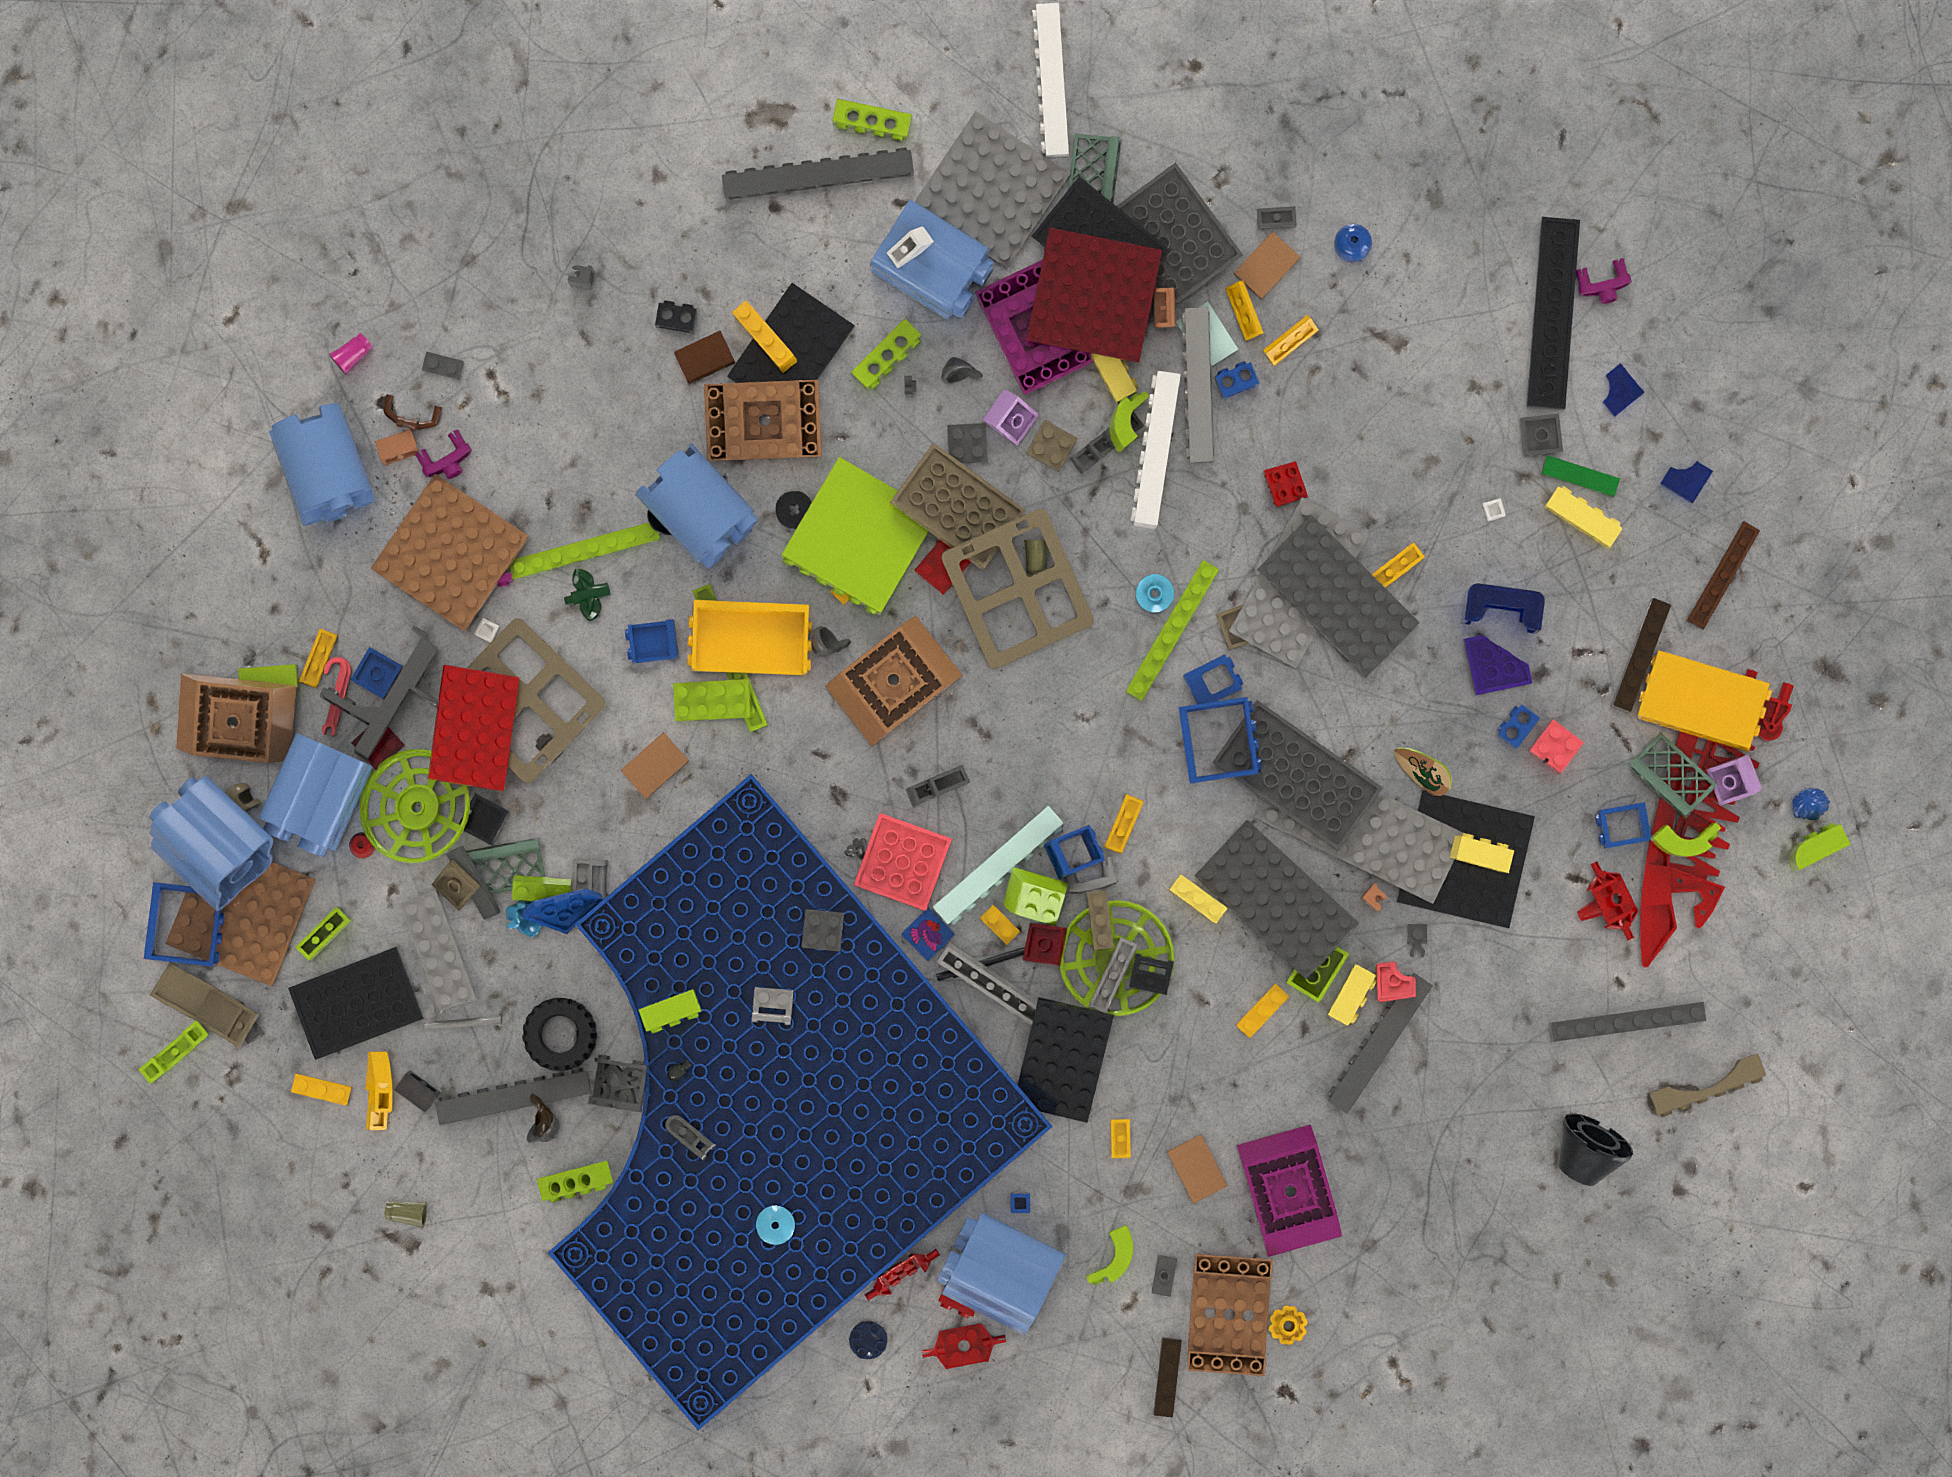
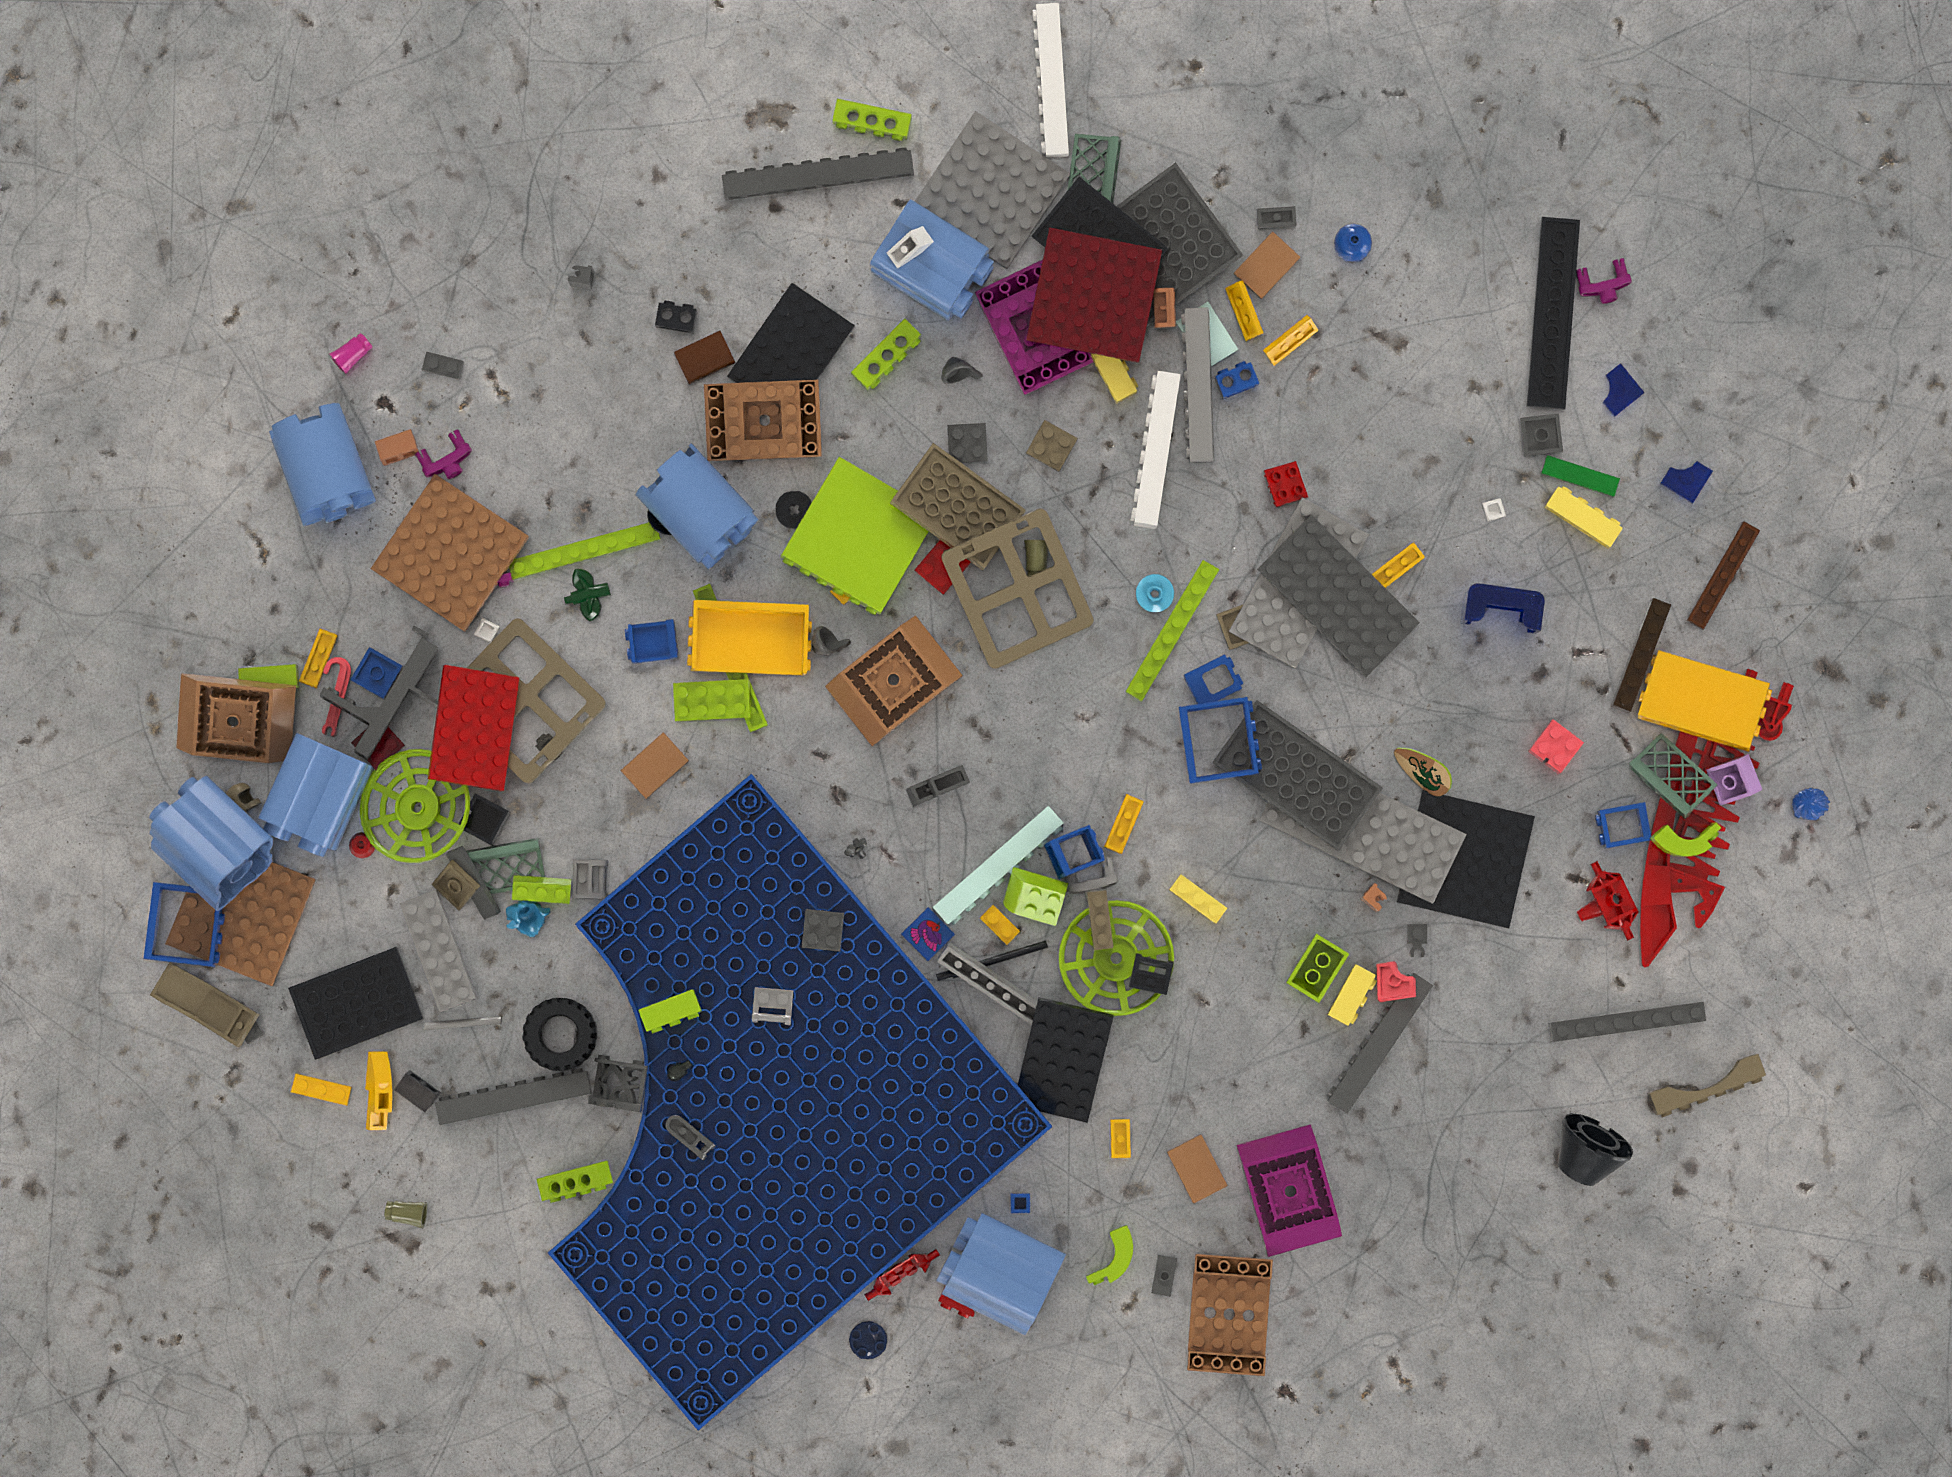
lime slope [138,1020,209,1084] -> none
lime brick [295,906,353,961] -> none
reddish brown piece [383,394,442,430] -> none
blue plate [522,889,603,934] -> none
piece [527,1093,559,1144] -> none
yellow arch [732,300,797,373] -> none
medium azure dish [756,1206,795,1245] -> none
coral plate [854,813,952,911] -> none
dark grey plate [904,376,916,397] -> none
red plate [921,1323,1007,1369] -> none
lavender slope [983,389,1039,446] -> none
dark red plate [1023,923,1067,966] -> none
dark grey slope [1070,411,1144,474] -> none
light grey tile [1088,937,1138,1013] -> none
lime arch [1109,390,1149,453] -> none
dark brown arch [1153,1337,1182,1418] -> none
dark grey plate [1195,820,1359,980] -> none
yellow plate [1236,983,1289,1039] -> none
yellow plant [1268,1305,1308,1345] -> none
light yellow brick [1449,833,1514,873] -> none
dark purple plate [1463,635,1532,695] -> none
blue brick [1497,704,1540,750] -> none
lime brick [1789,822,1851,871] -> none

